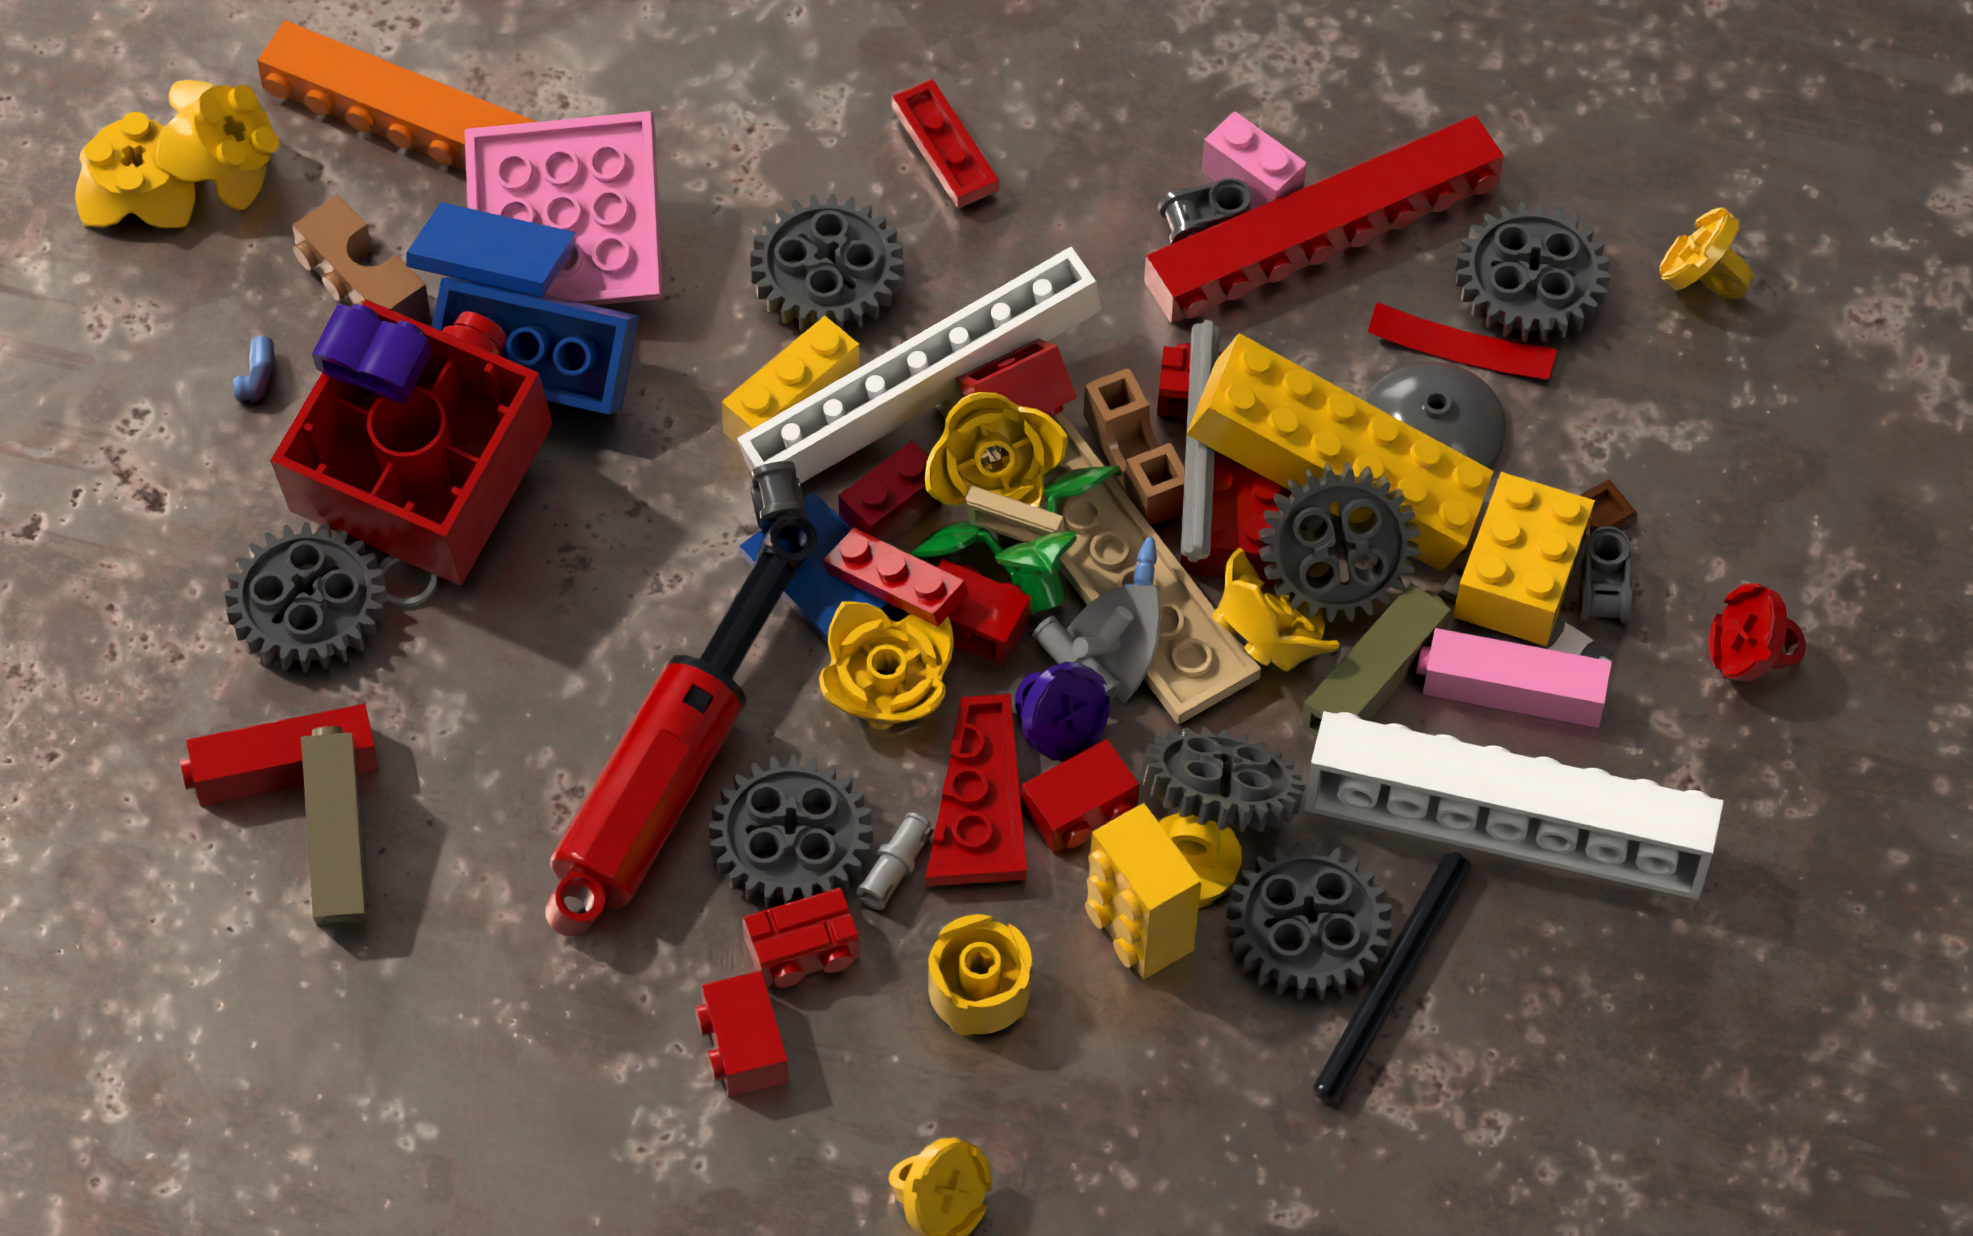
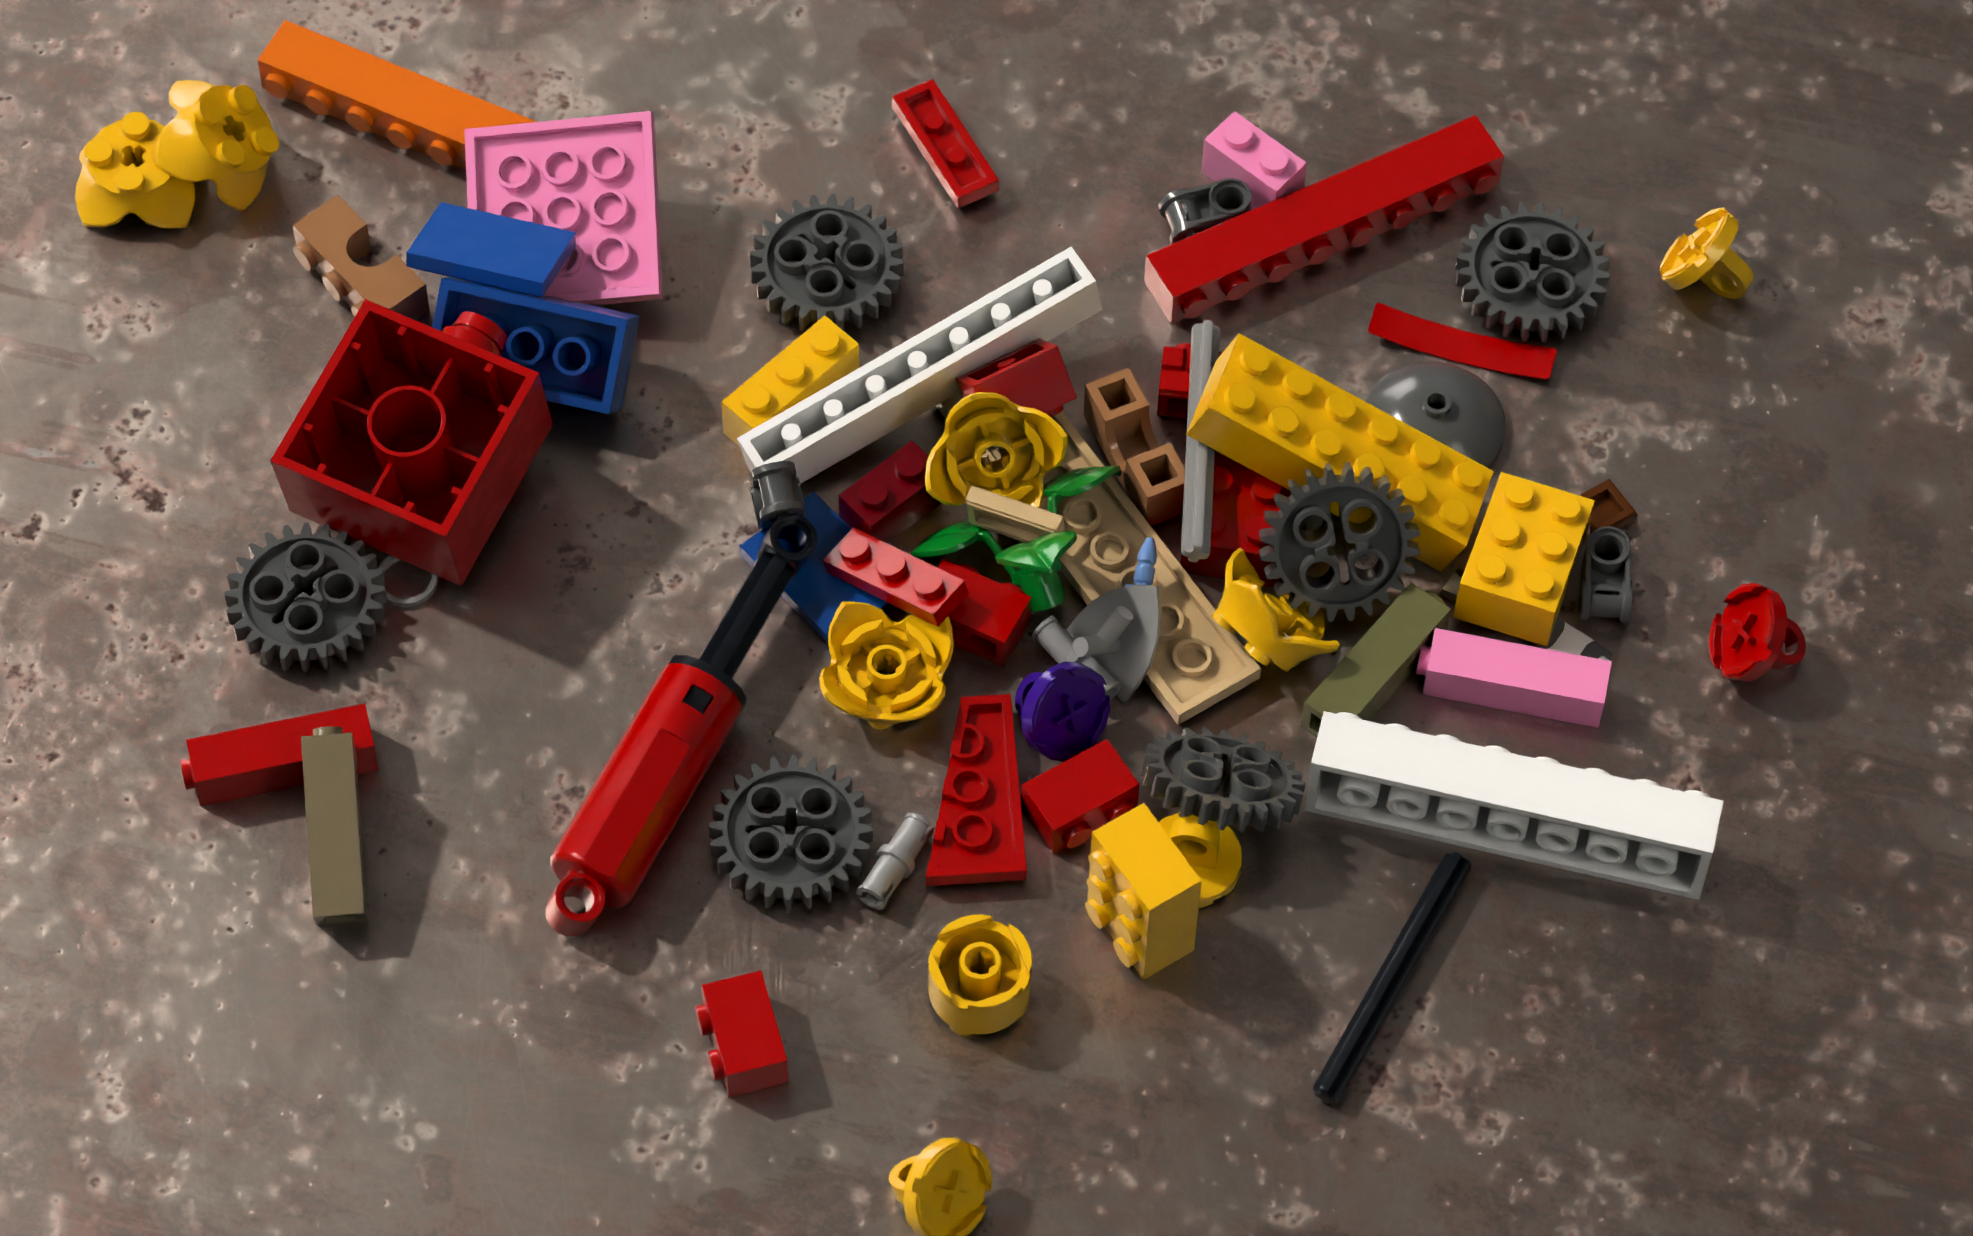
medium blue arm [233,336,274,403] -> none
dark purple brick [312,304,431,403] -> none
red brick [743,888,860,988] -> none
dark grey gear [1226,842,1393,1000] -> none

